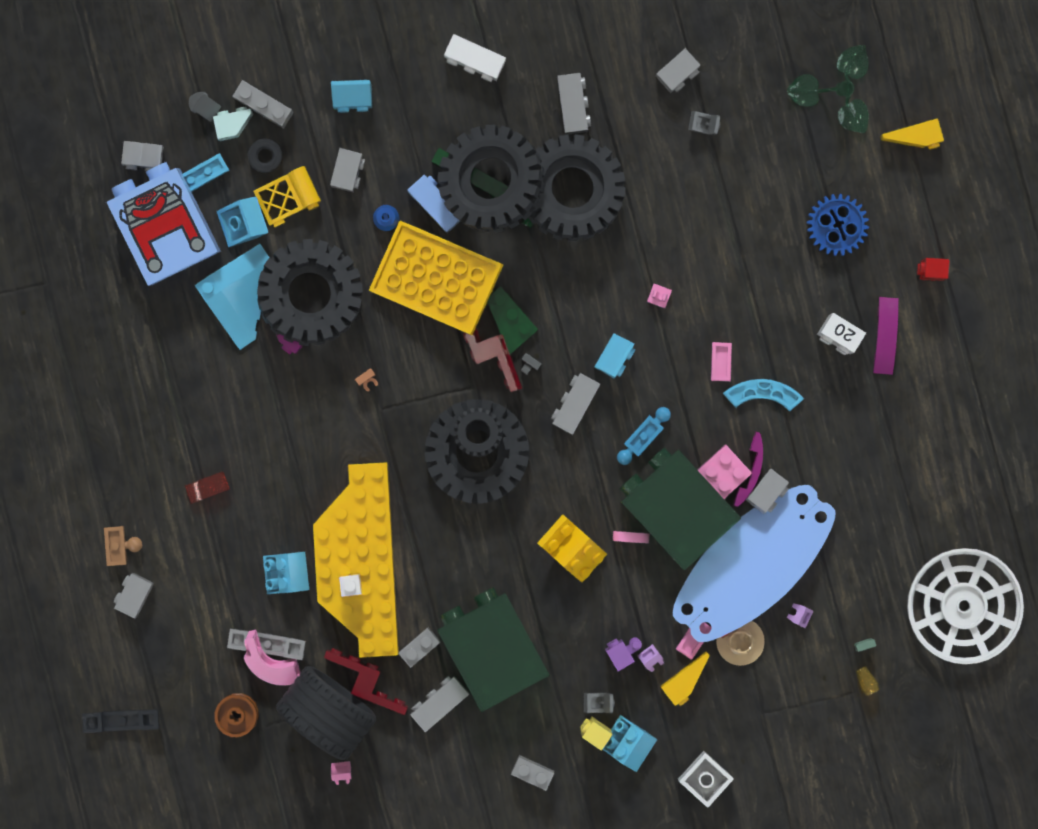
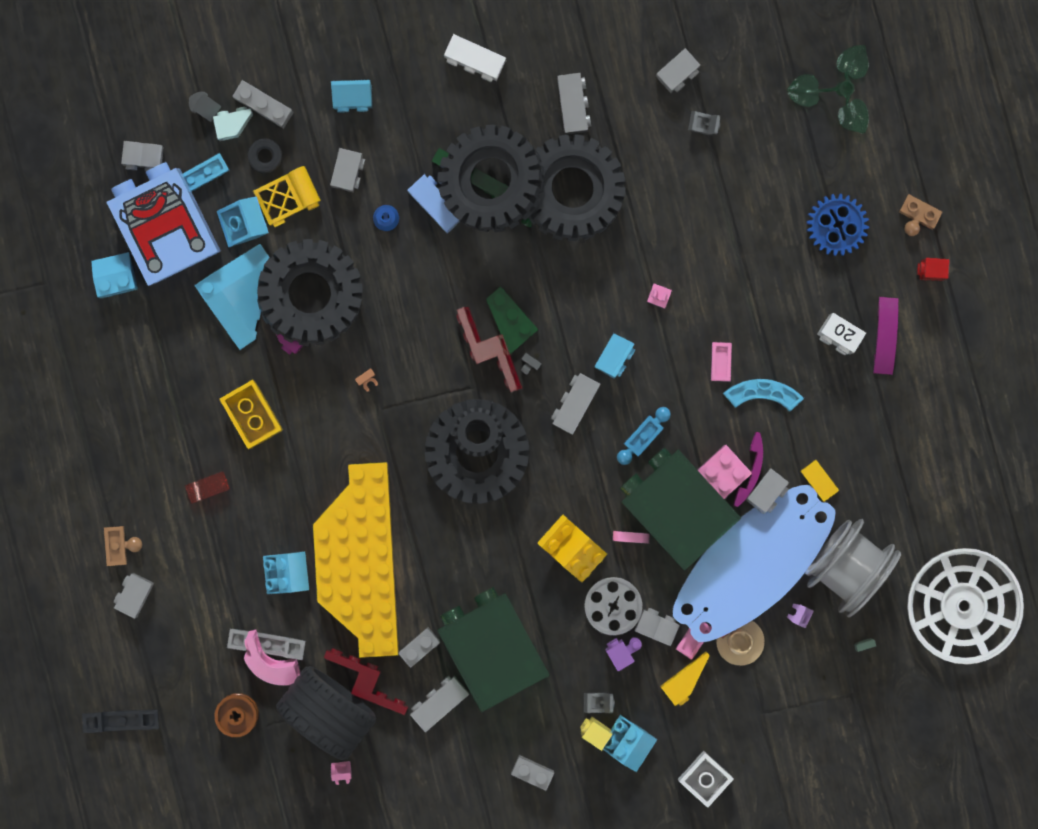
white brick [339,574,362,597] -> none
yellow plate [369,221,503,335] -> none
lavender tile [637,644,664,672] -> none
clear yellow cone [856,666,880,696] -> none
yellow slope [880,118,944,150] -> none
none -> medium azure slope [92,252,138,298]
none -> yellow brick [220,380,283,449]
none -> light grey wedge [585,577,642,635]
none -> light grey brick [634,608,679,646]
none -> yellow tile [801,460,839,502]
none -> light grey wheel [805,519,901,617]
none -> medium nougat plate [899,194,942,236]

